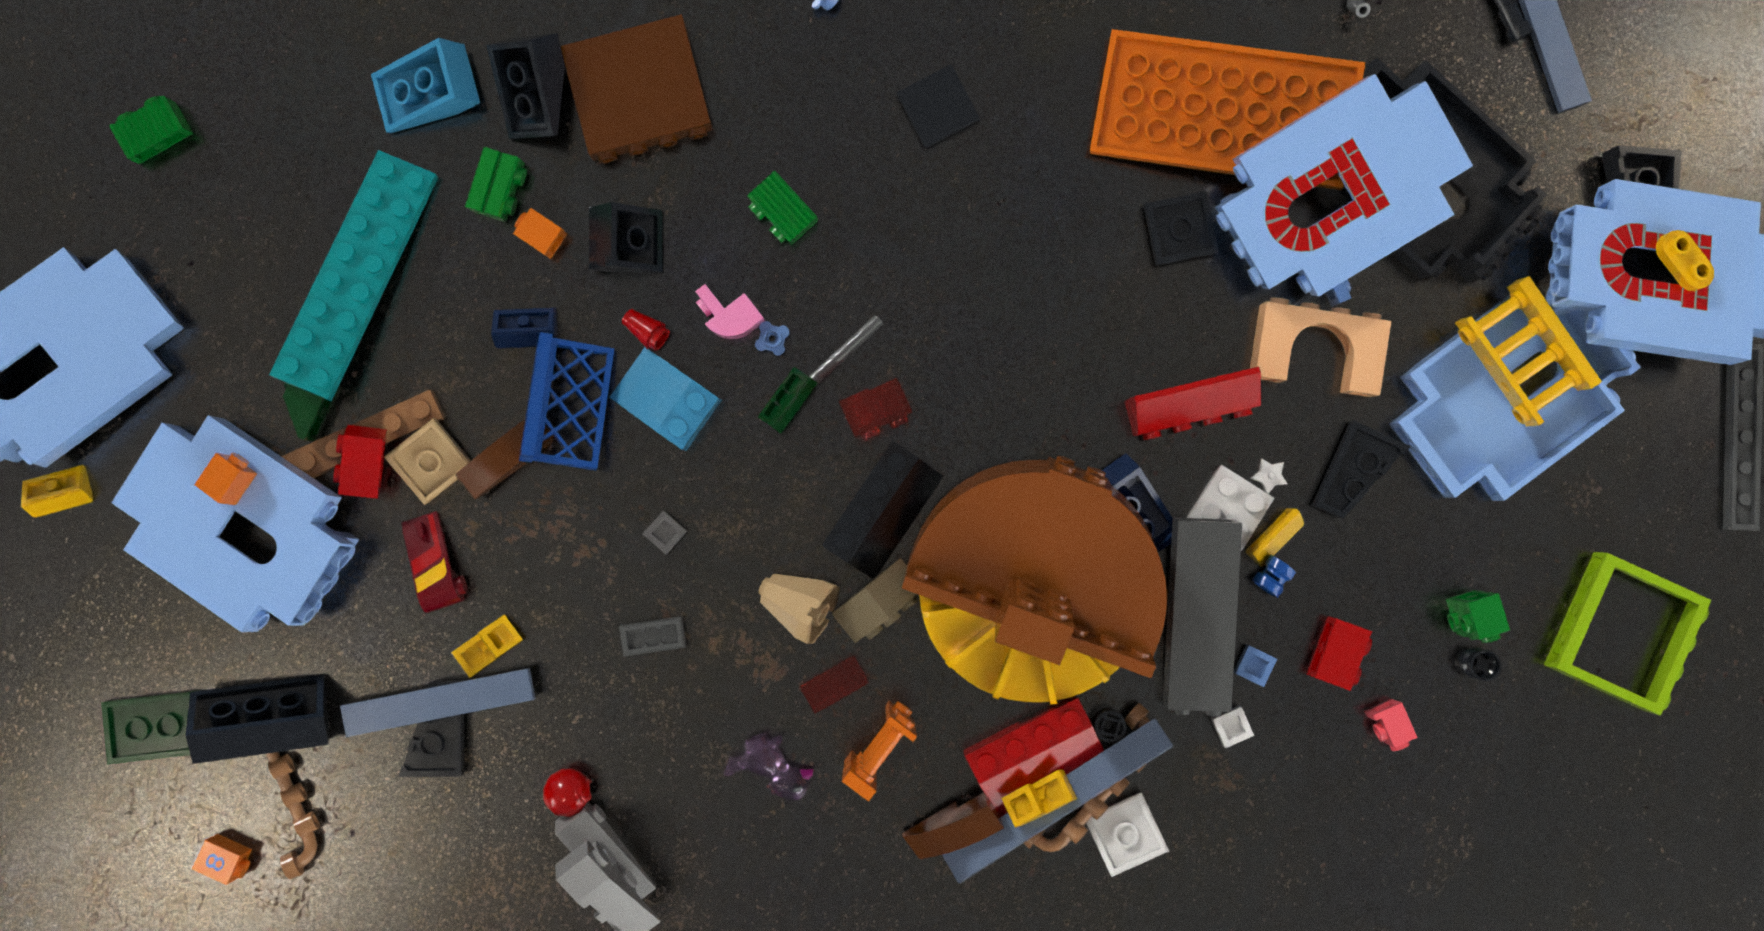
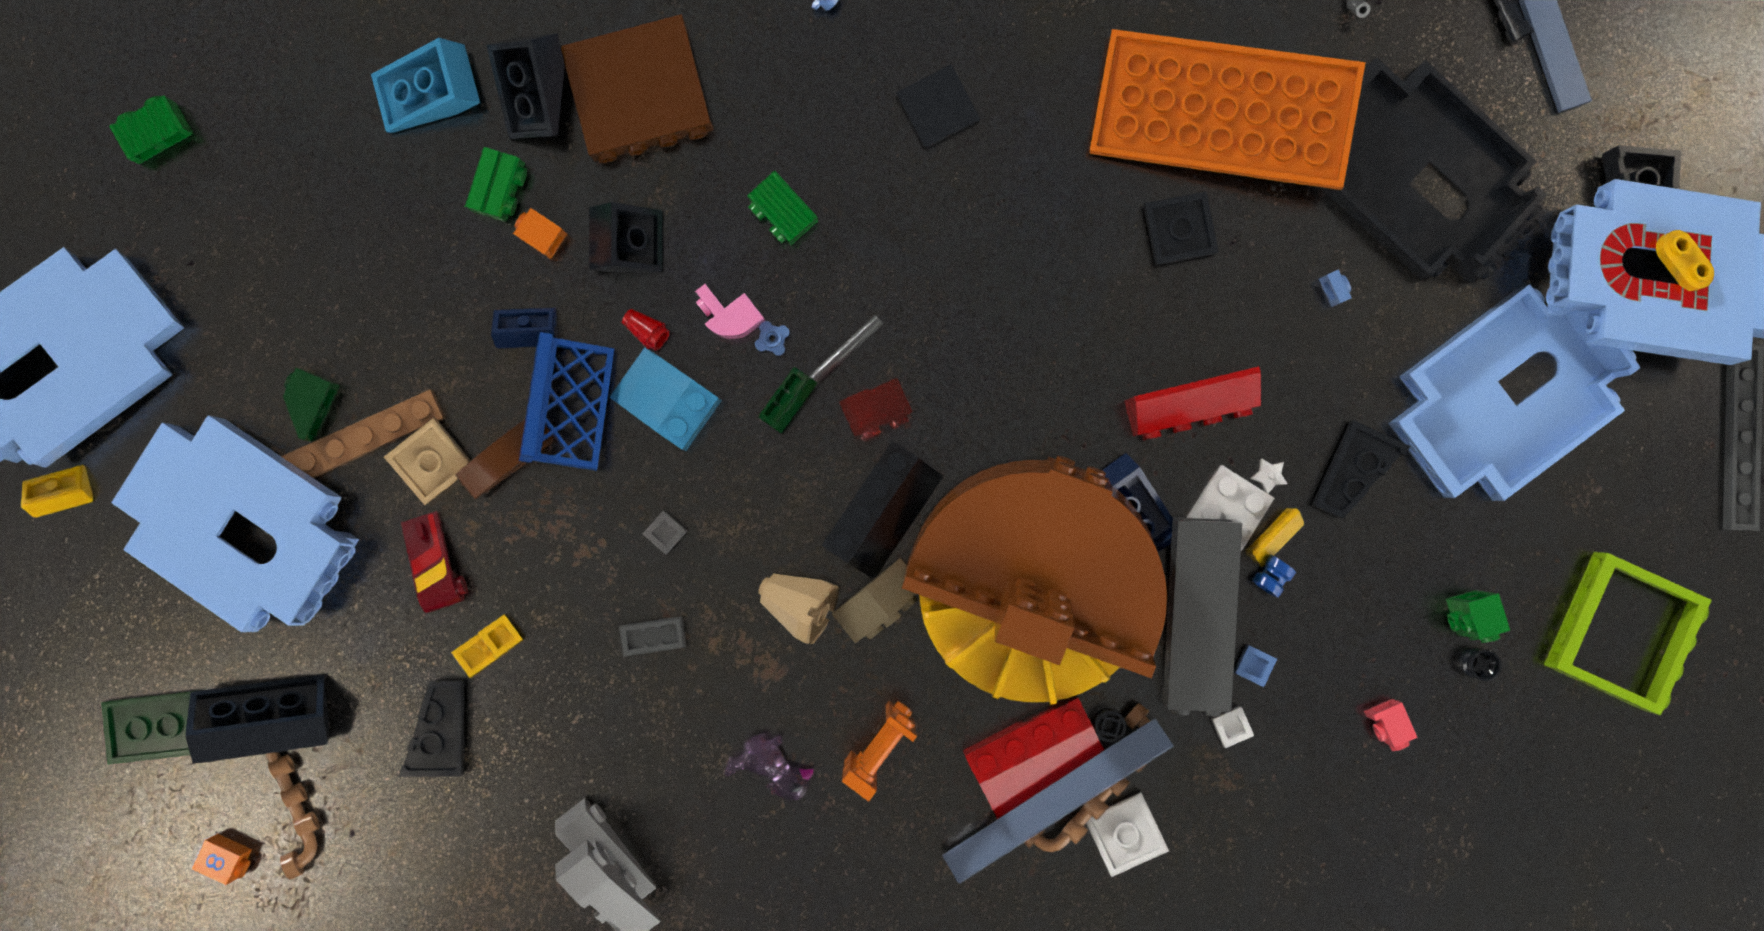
orange brick [194,452,257,505] -> none
teal plate [269,150,438,401] -> none
red brick [333,425,387,499] -> none
sand blue tile [340,668,536,737] -> none
red hair [543,769,592,817] -> none
clear red tile [799,655,869,713] -> none
reddish brown slope [902,792,1004,859] -> none
yellow slope [1001,769,1077,828] -> none
light blue panel [1215,74,1473,297] -> none
light nougat arch [1250,297,1391,398] -> none
red brick [1307,616,1372,691] -> none
yellow fence [1455,276,1602,427] -> none

